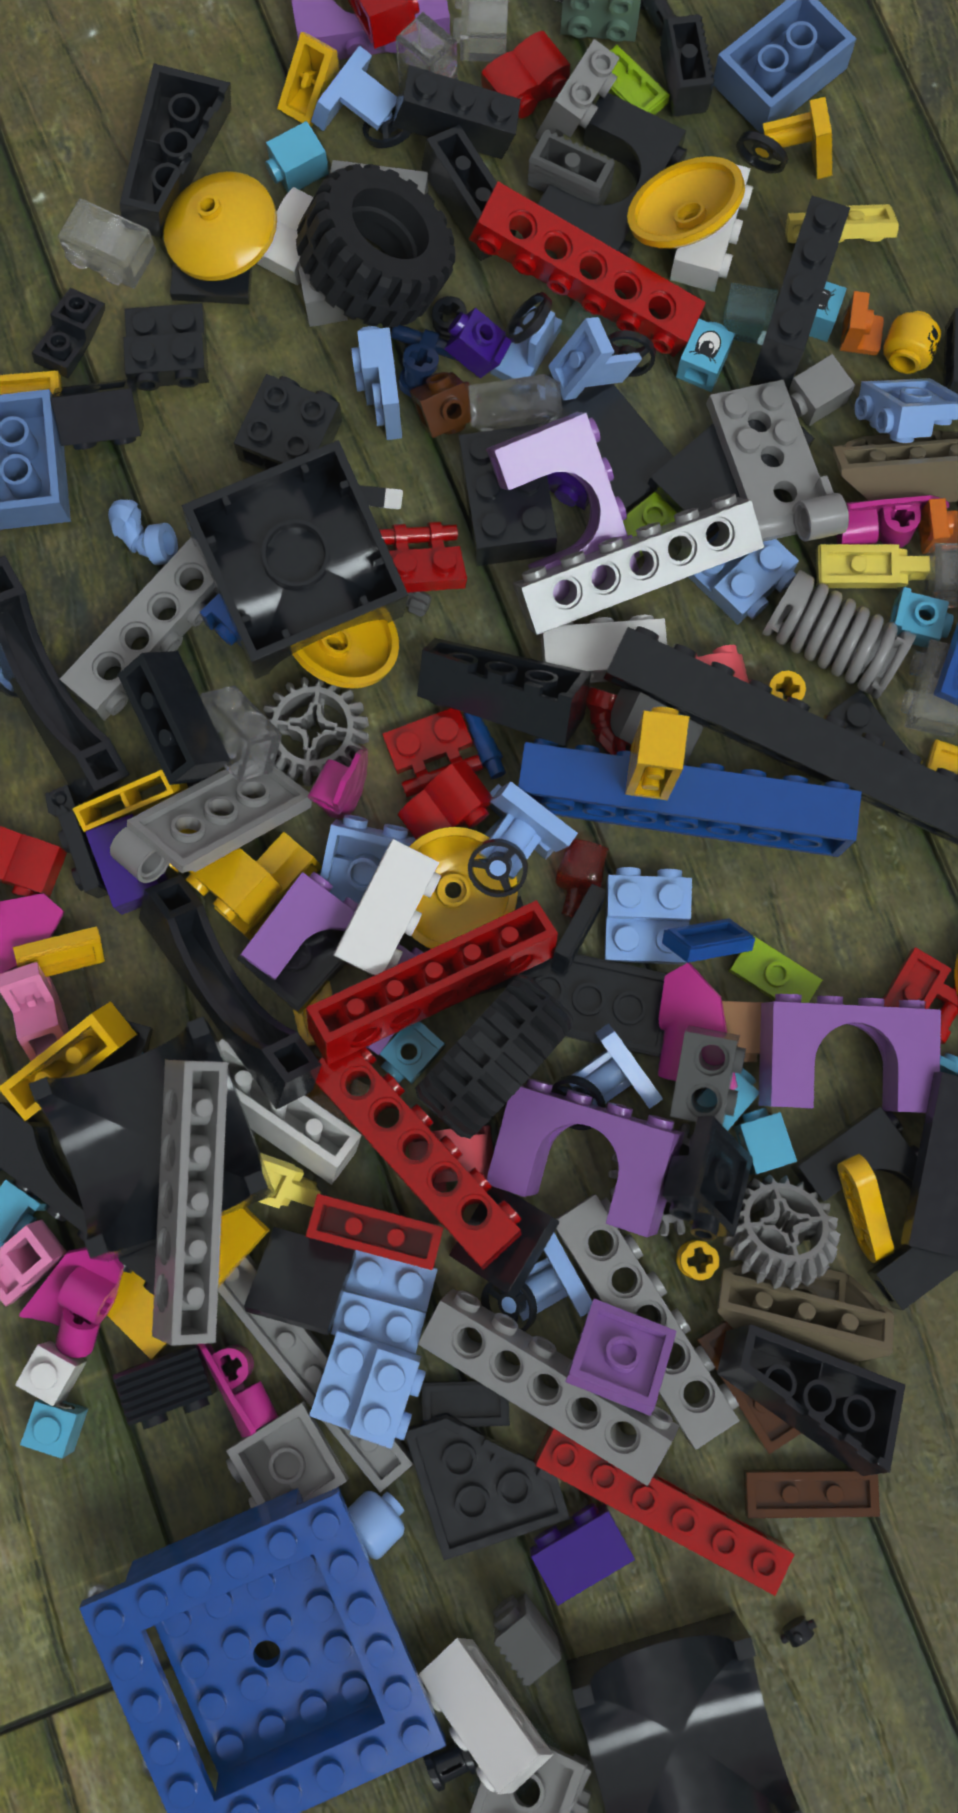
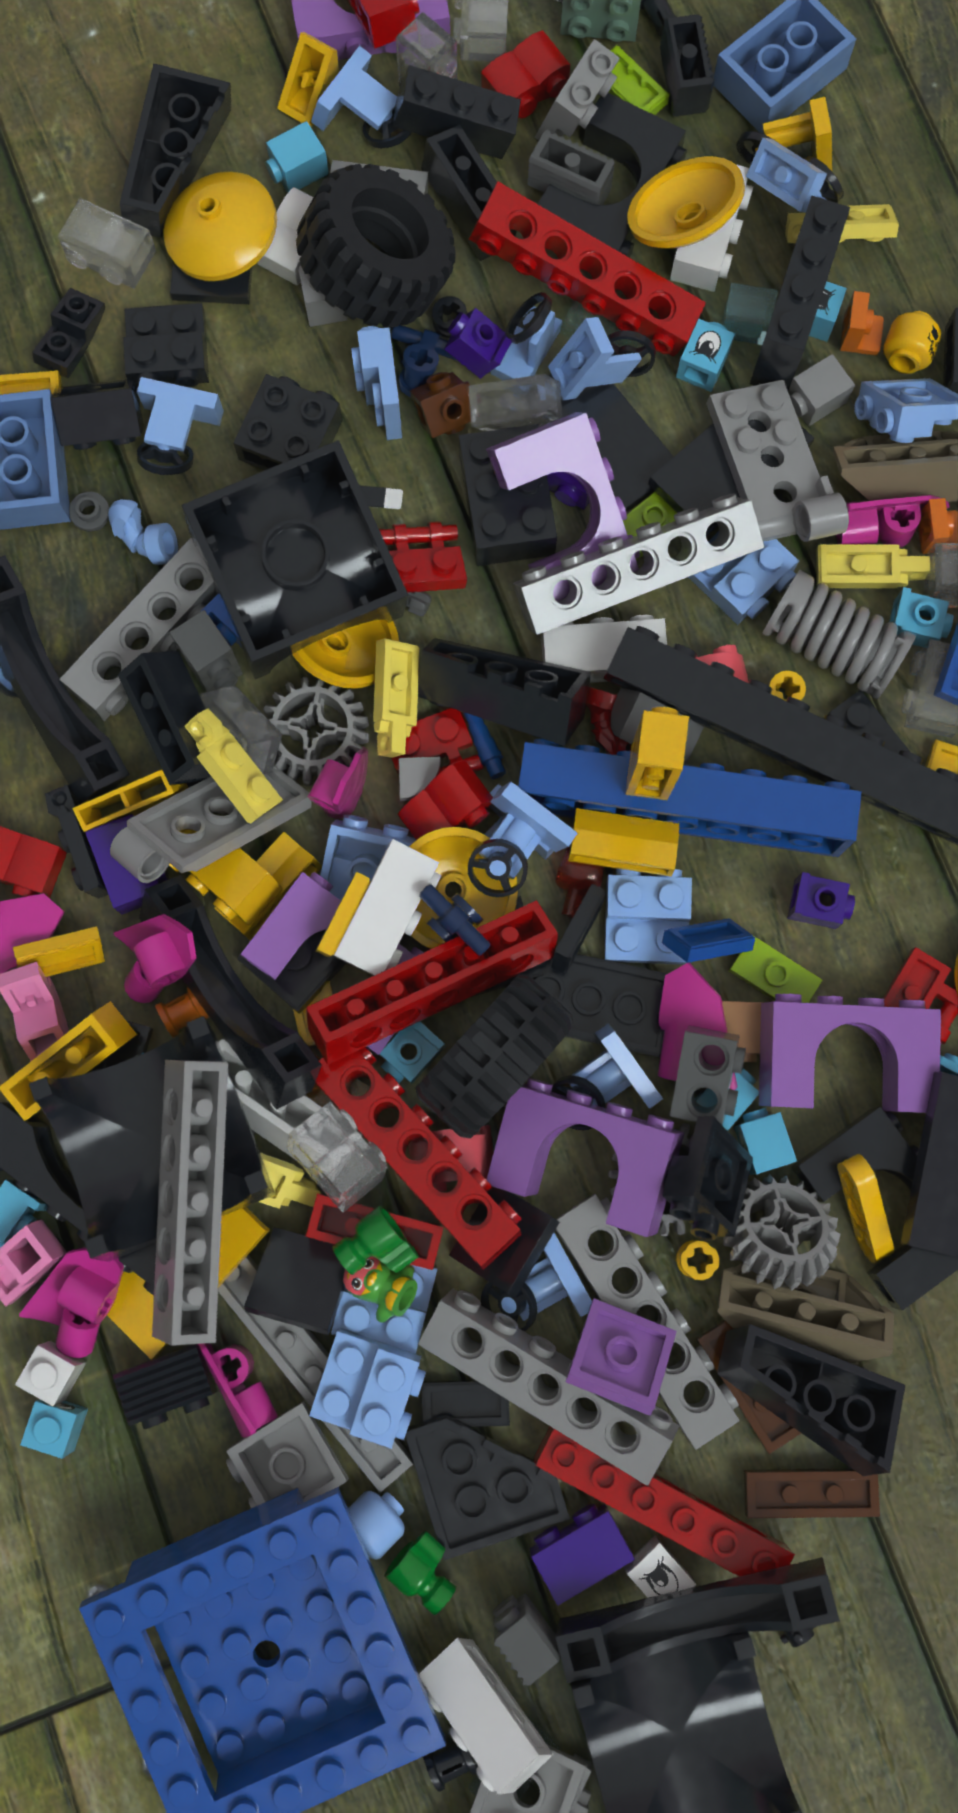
none -> dark grey plate [69,492,109,532]
none -> dark pink panel [113,914,197,1003]
none -> light blue piece [137,377,224,475]
none -> orange bush [155,988,209,1038]
none -> dark grey brick [169,610,243,696]
none -> light yellow hinge [184,708,283,824]
none -> clear brick [286,1102,388,1213]
none -> yellow tile [316,872,371,957]
none -> green piece [332,1205,419,1275]
none -> bright green animal [343,1257,417,1323]
none -> light yellow hinge [373,638,420,758]
none -> green piece [384,1530,456,1615]
none -> light grey tile [399,757,441,802]
none -> dark blue piece [419,884,490,955]
none -> black arch [555,1557,840,1683]
none -> yellow piece [568,808,680,877]
none -> white brick [624,1535,696,1598]
none -> light blue piece [746,138,844,213]
none -> dark purple brick [787,872,855,929]

